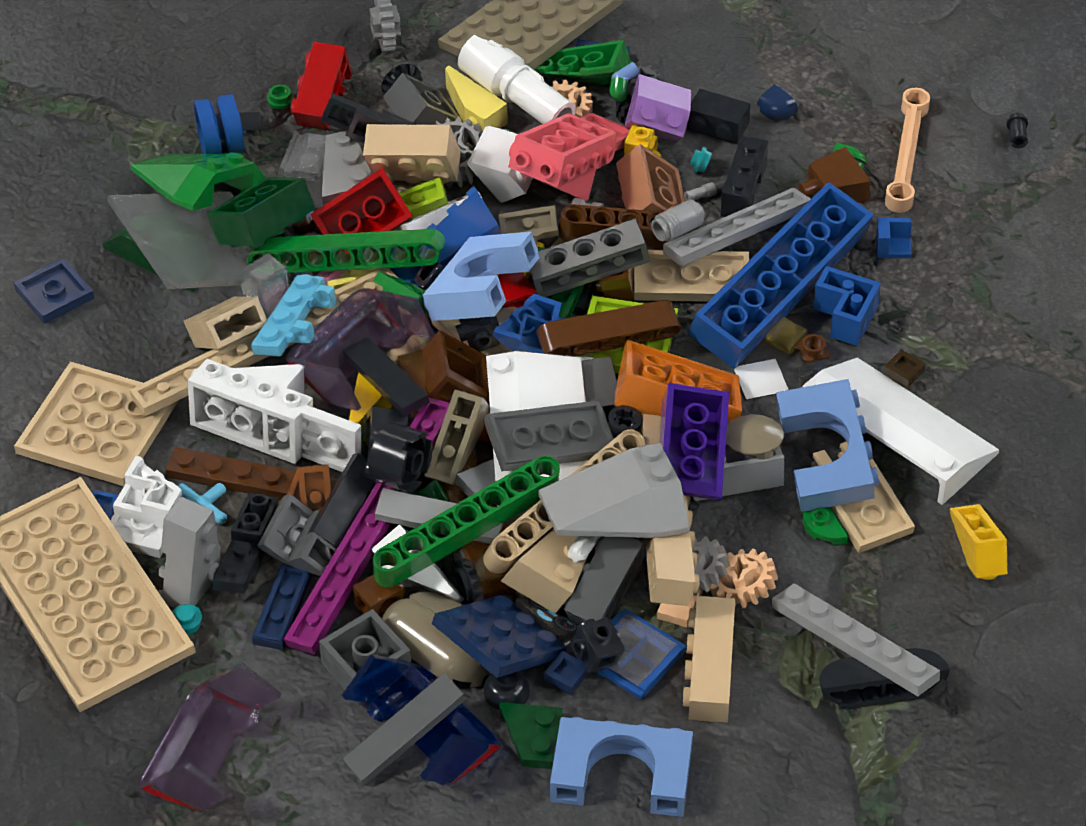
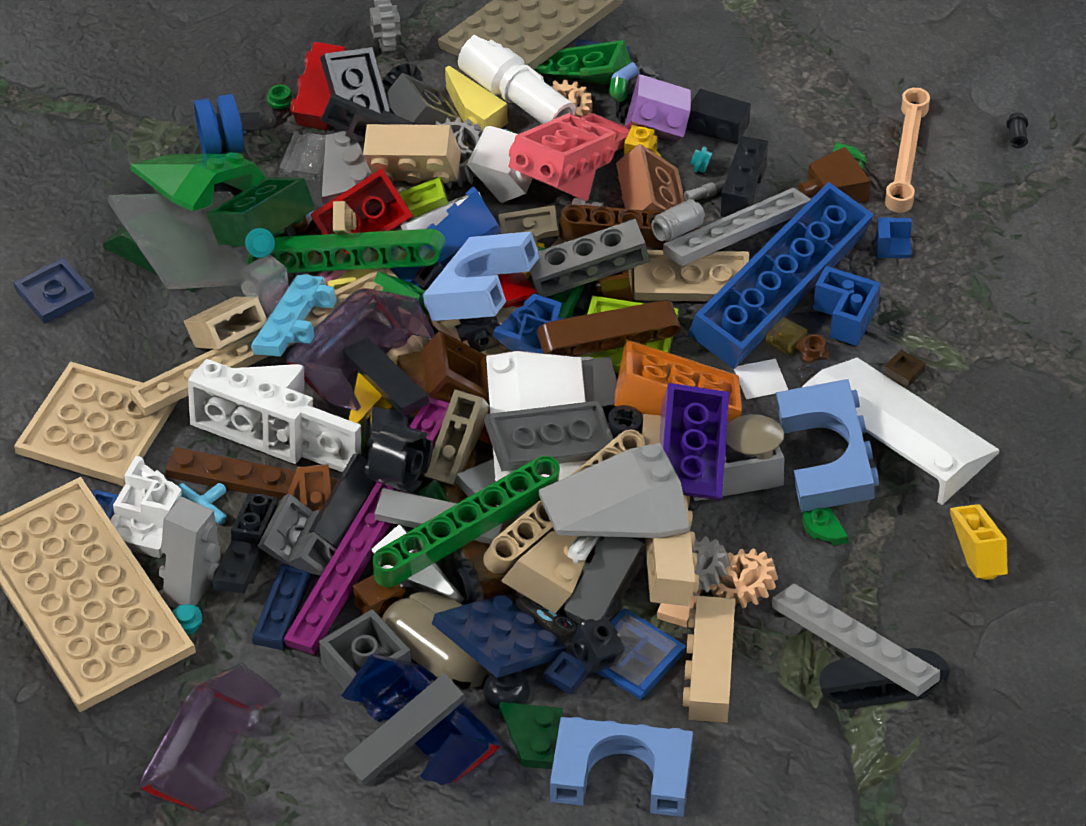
dark blue piece [757,84,798,121] -> none
tan tile [811,441,915,553] -> none
none -> teal plate [245,228,275,258]
none -> plate [320,47,391,131]
none -> tan plate [333,201,356,234]

